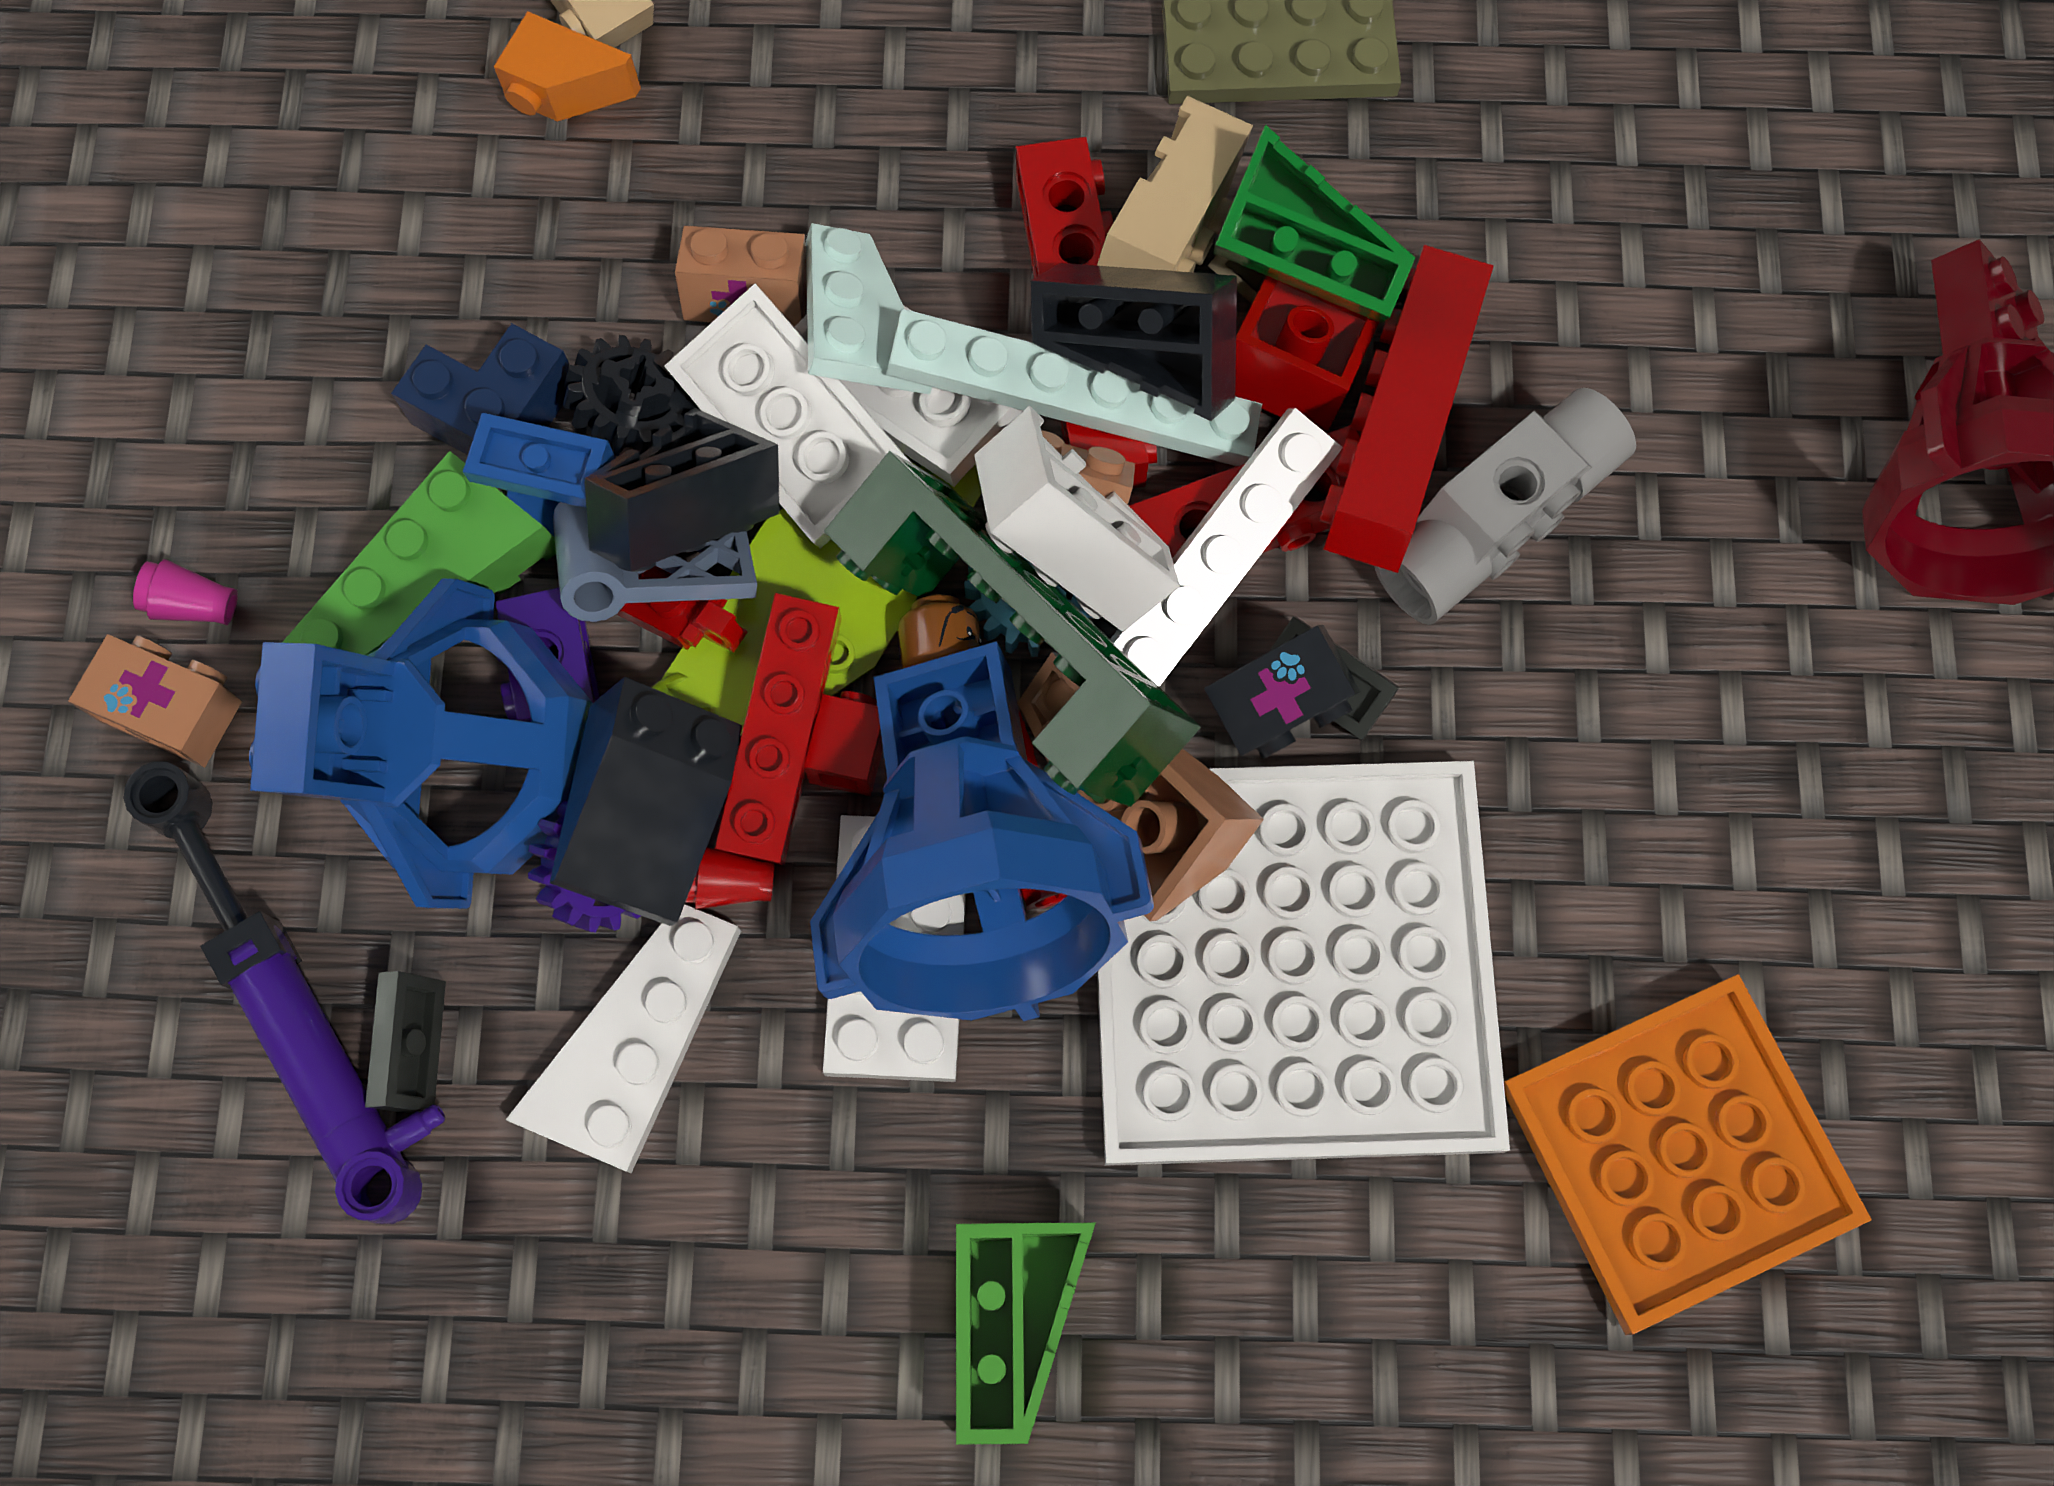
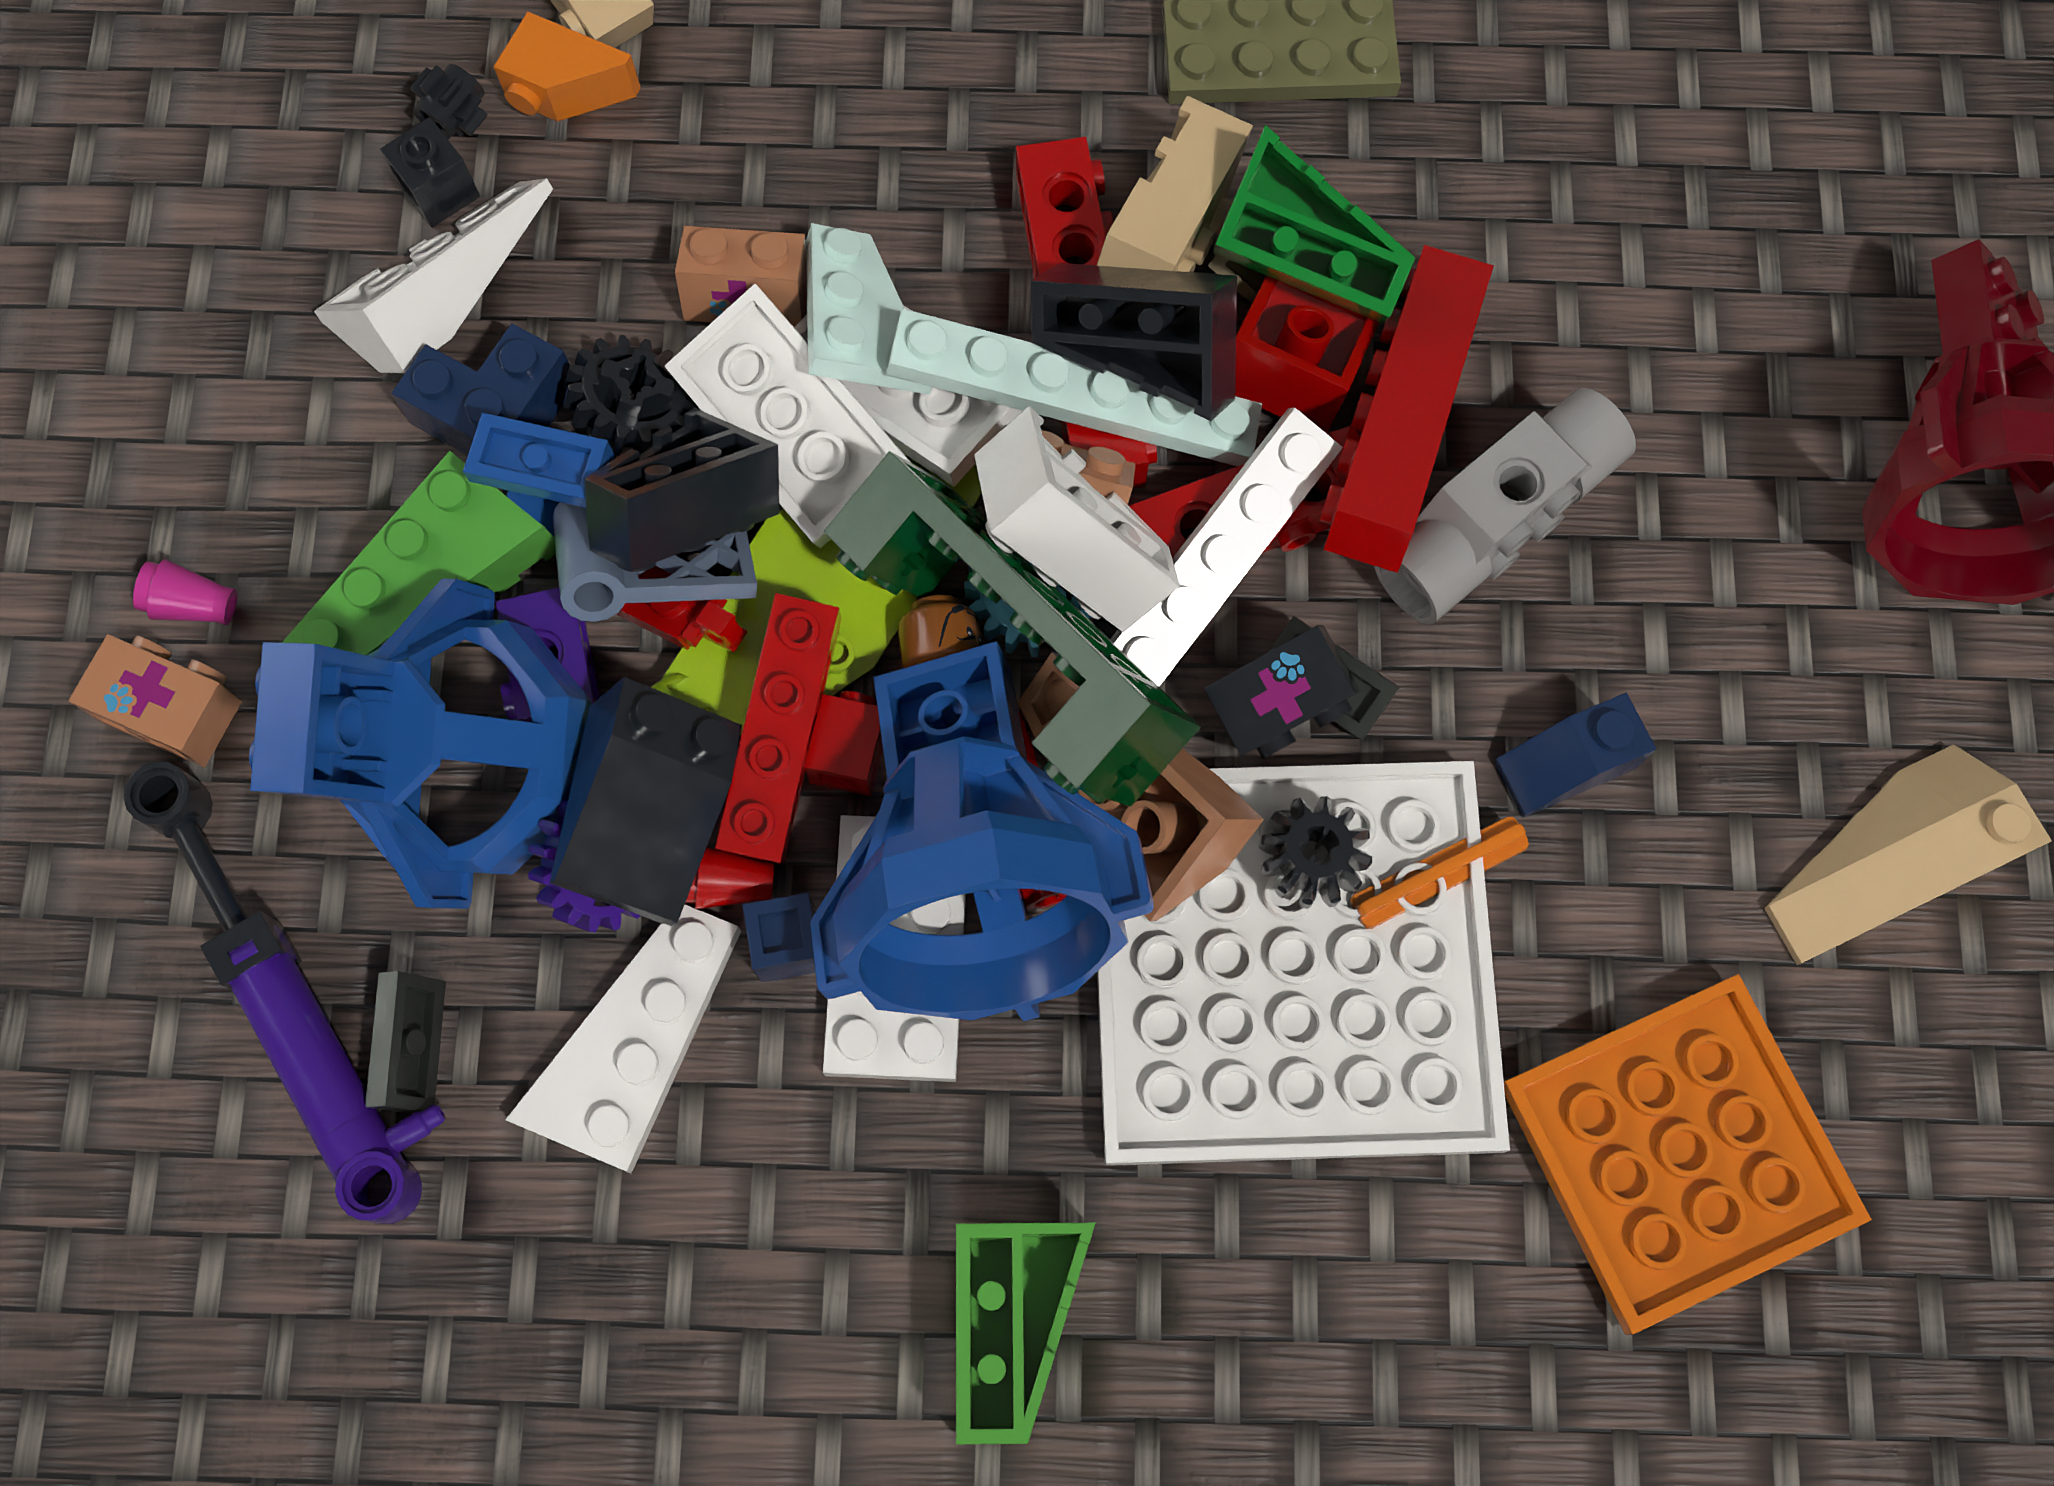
none -> white wedge [314,178,553,373]
none -> black brick [380,117,481,228]
none -> black gear [410,64,488,139]
none -> dark blue panel [743,893,817,982]
none -> black gear [1259,796,1372,909]
none -> orange axle [1350,817,1529,929]
none -> dark blue slope [1494,692,1657,818]
none -> tan wedge [1764,744,2052,965]

